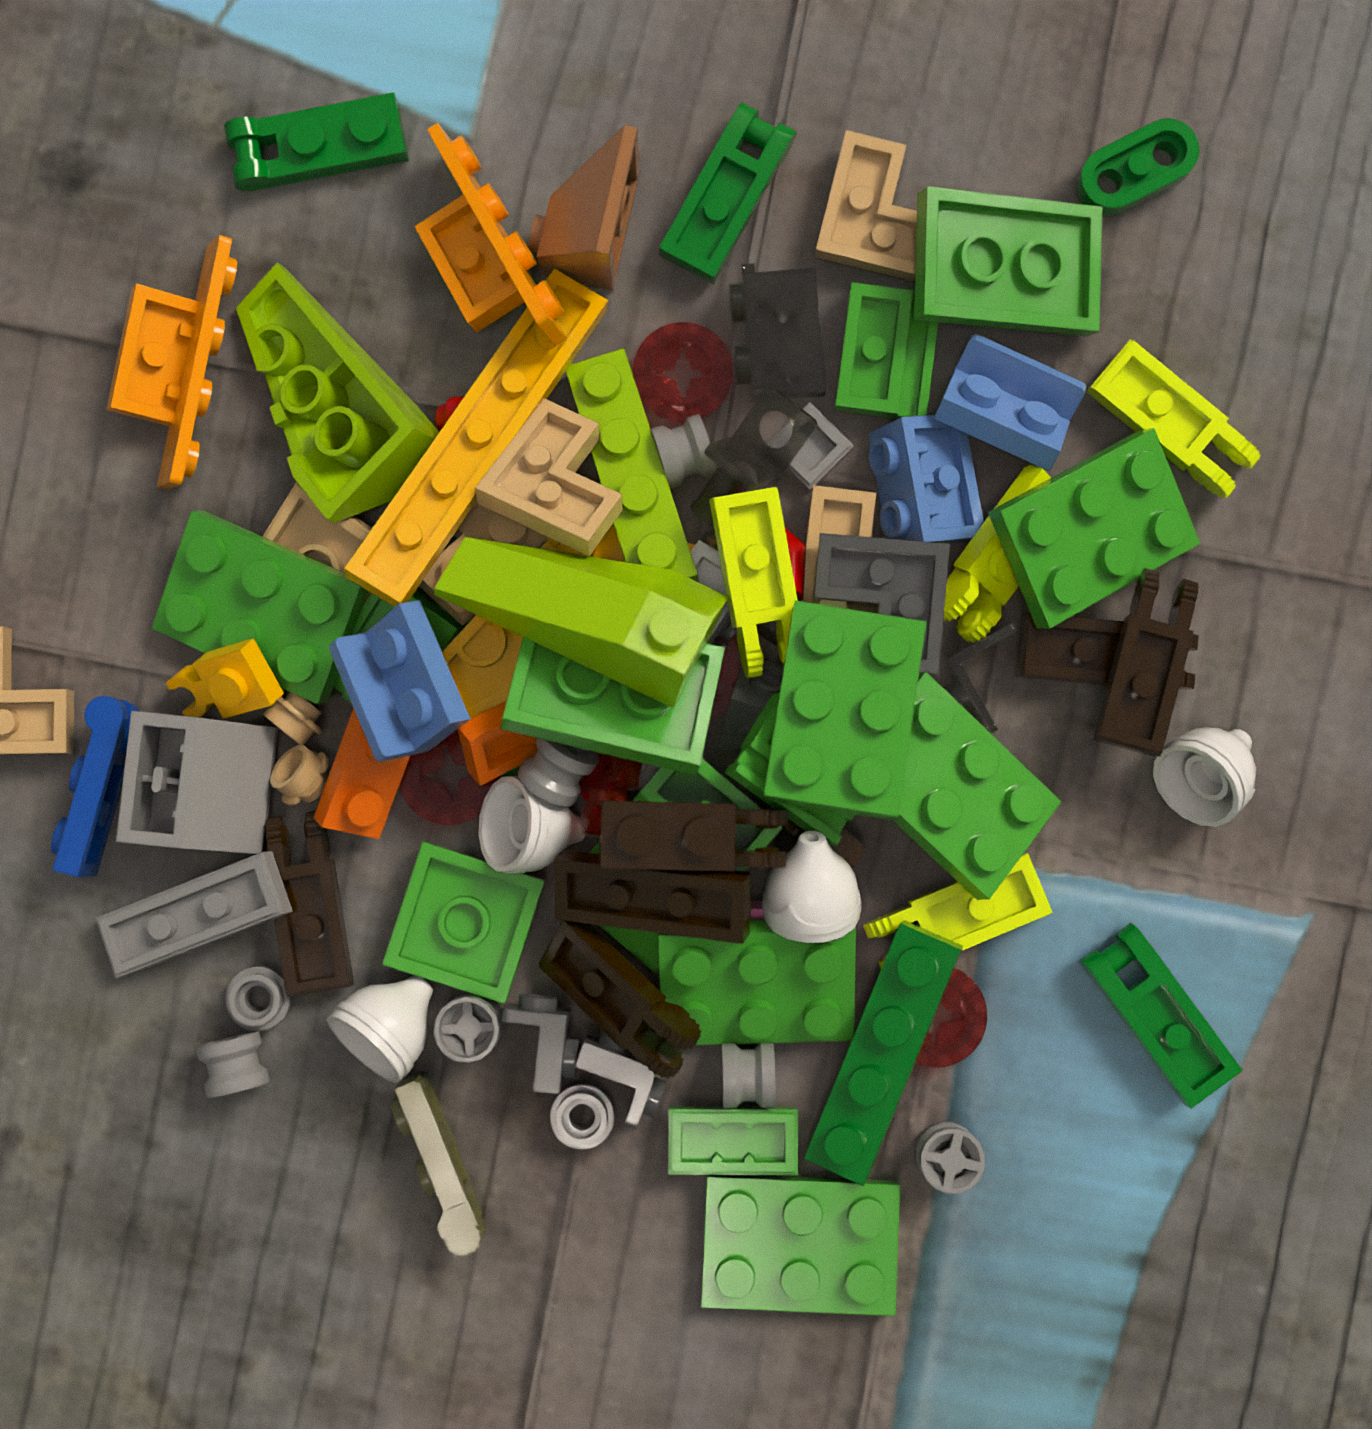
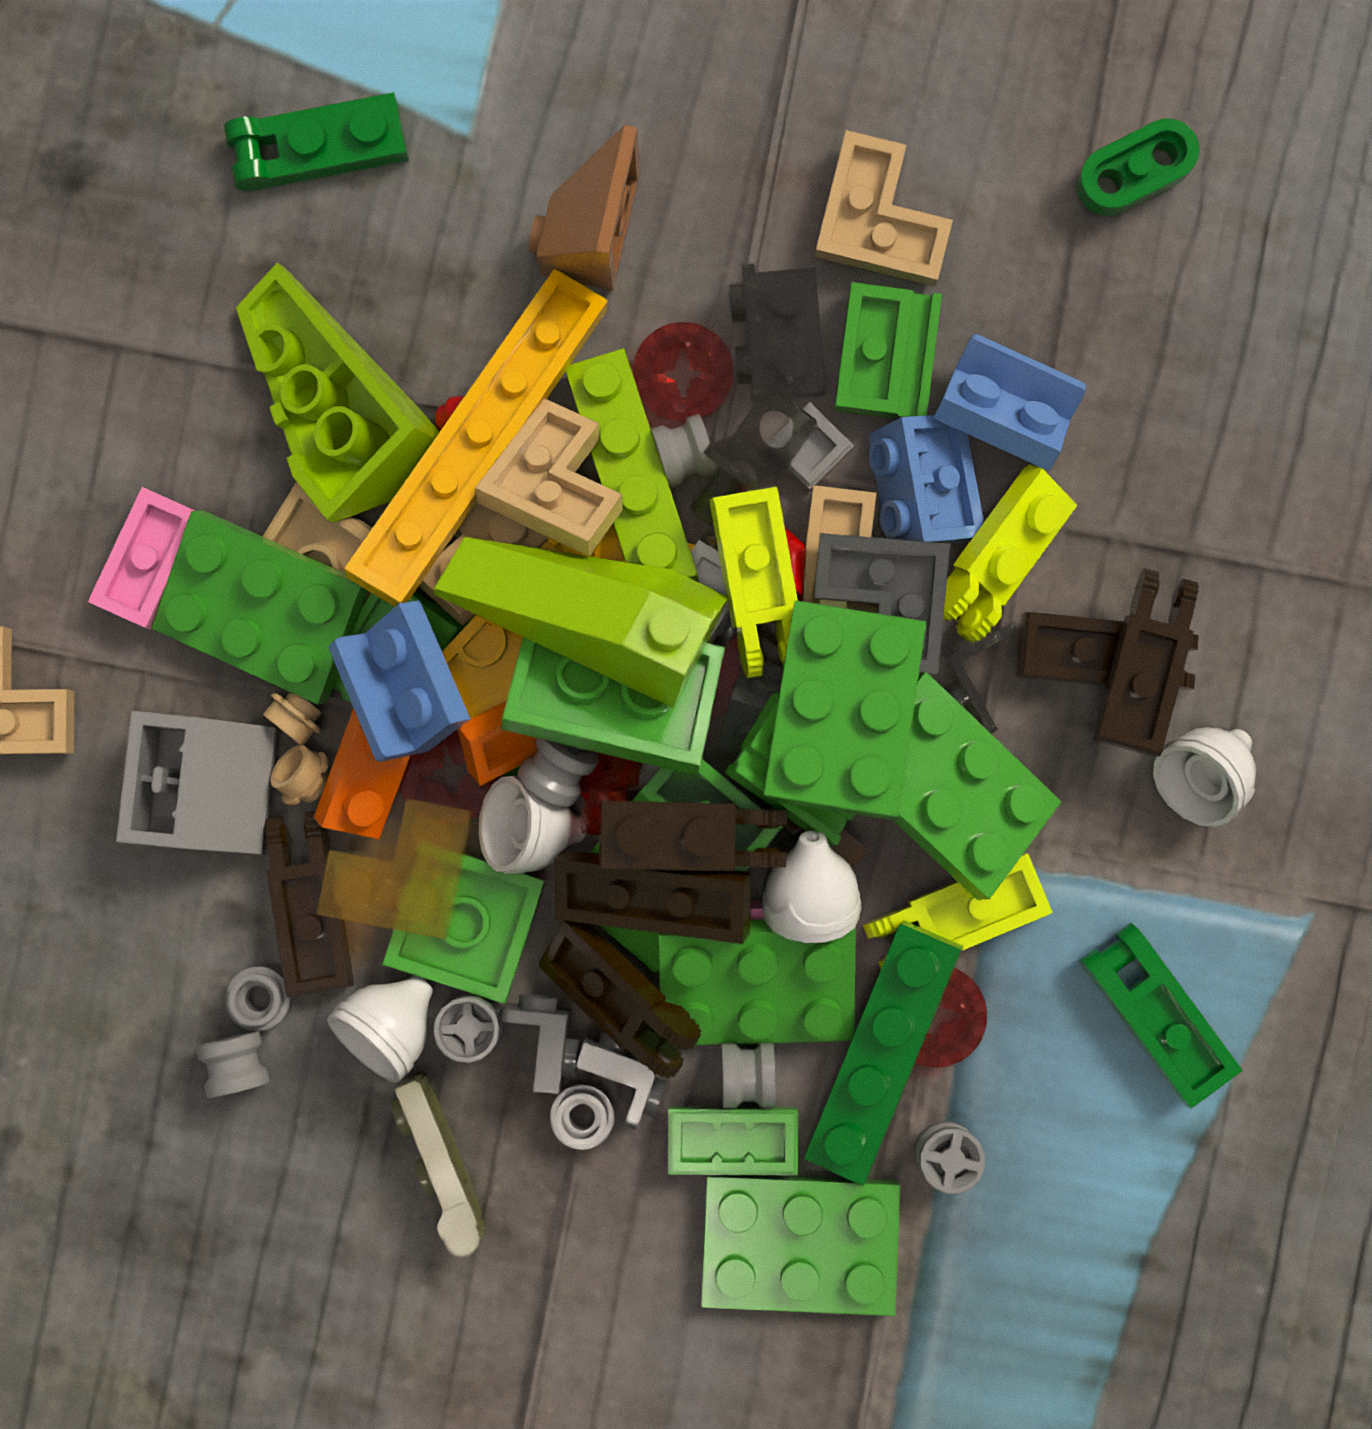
blue plate [51,696,139,877] -> none
light grey tile [95,851,293,979] -> none
light orange bracket [106,235,237,490] -> none
yellow plate [166,638,284,719] -> none
light orange bracket [414,122,567,346] -> none
green plate [659,102,797,284] -> none
bright green plate [914,186,1102,337] -> none
bright green plate [988,428,1200,629] -> none
neon yellow hinge [1086,339,1261,499] -> none
none -> bright pink plate [88,487,195,630]
none -> clear yellow plate [317,799,473,939]

